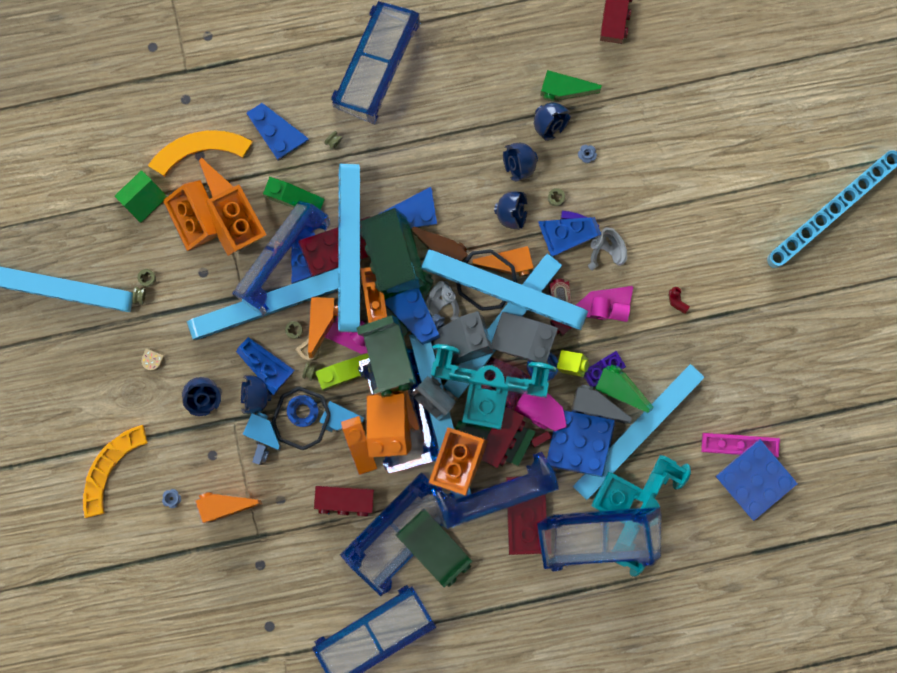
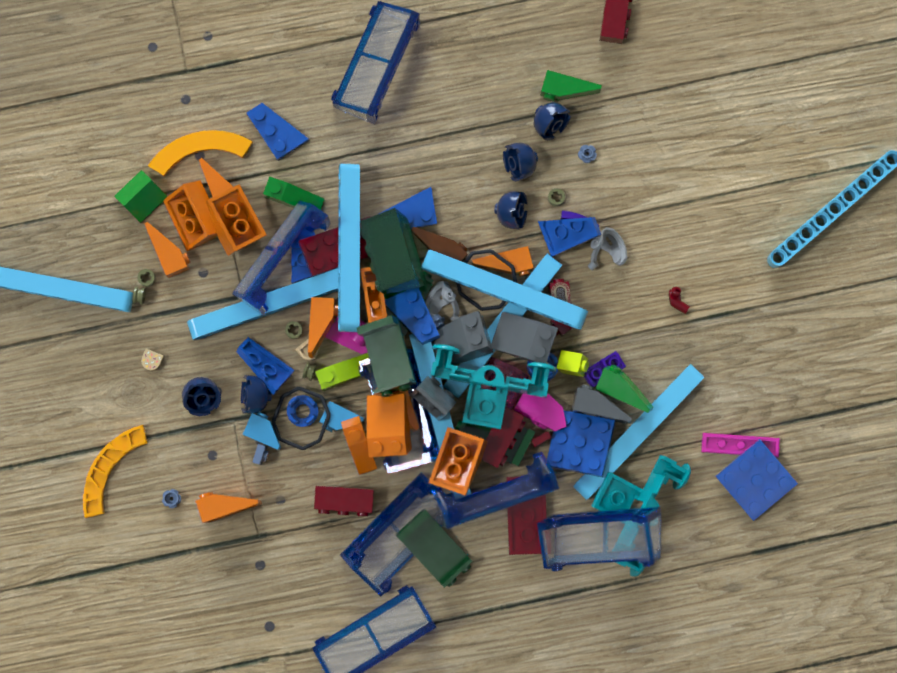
olive bush [324,131,343,150] -> none
dark pink panel [575,286,633,322] -> none
none -> orange slope [144,222,191,278]

